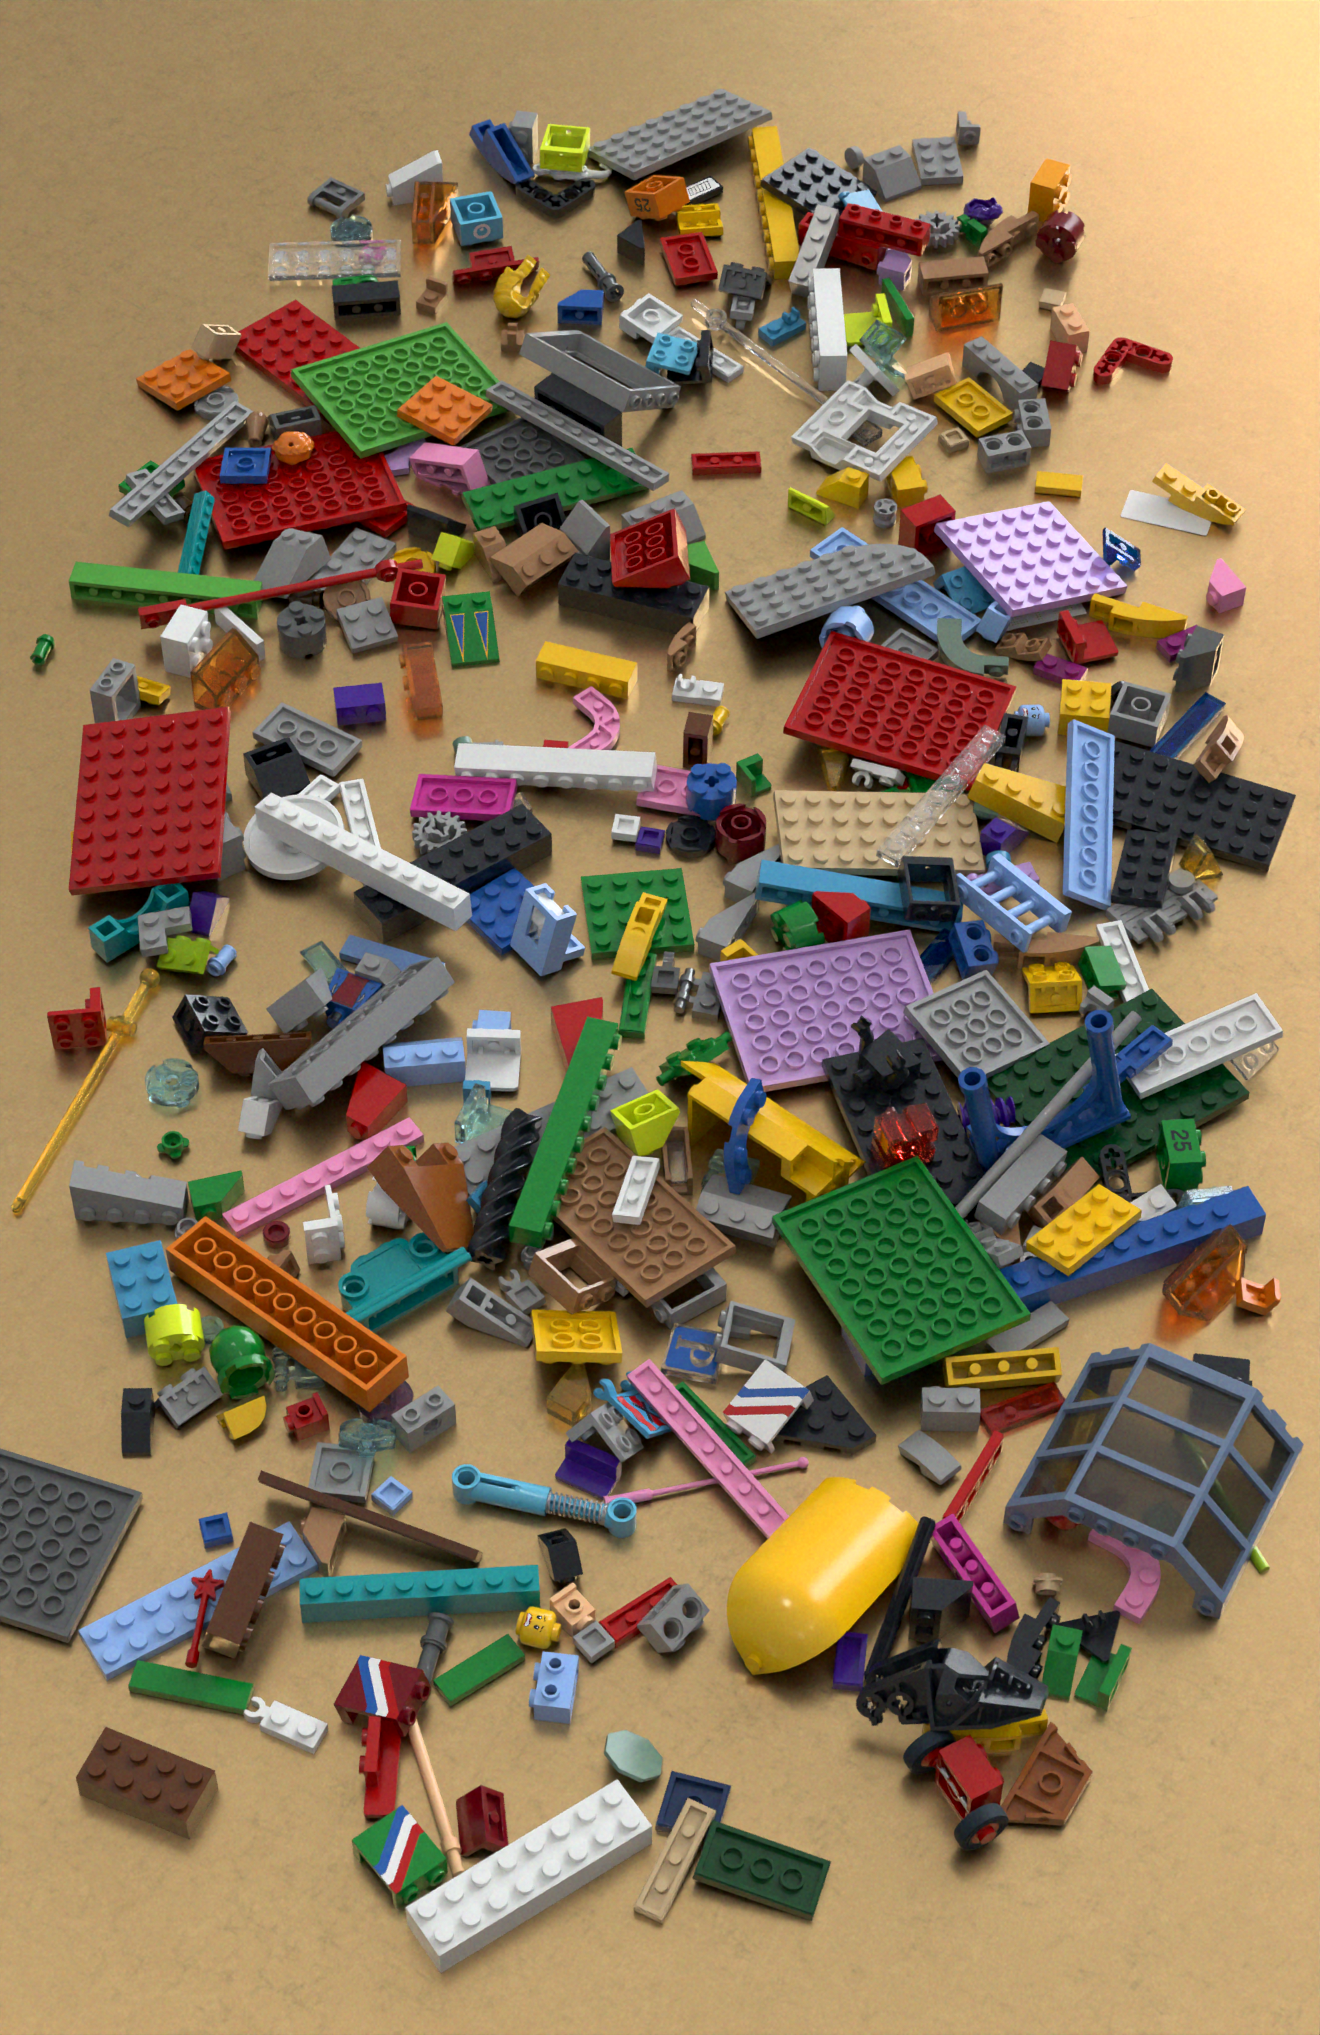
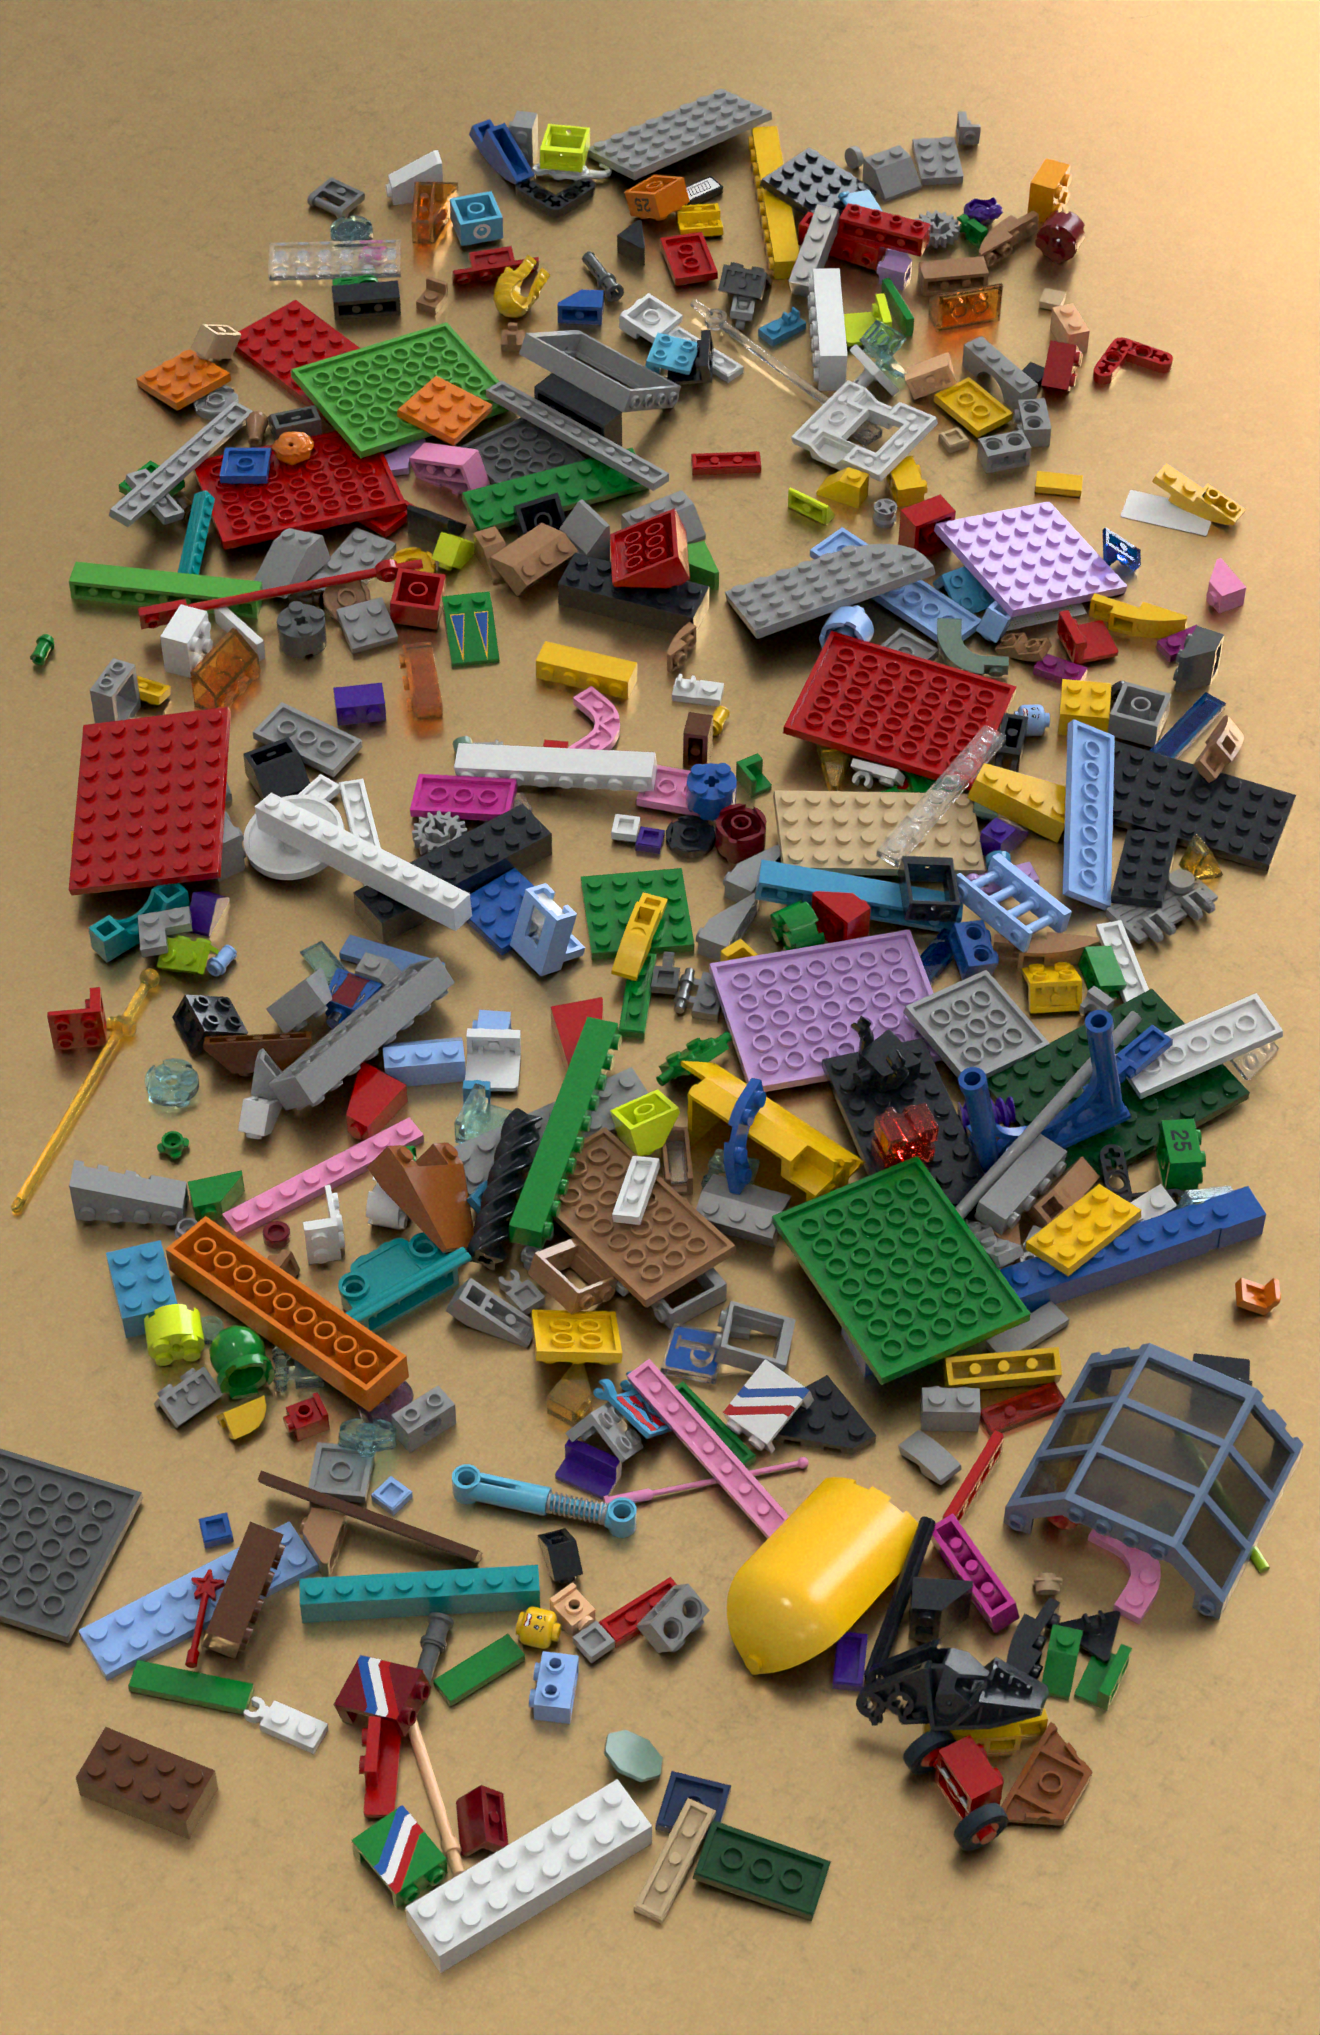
black slope [121,1388,156,1456] -> none
clear orange wedge [1162,1224,1248,1321] -> none

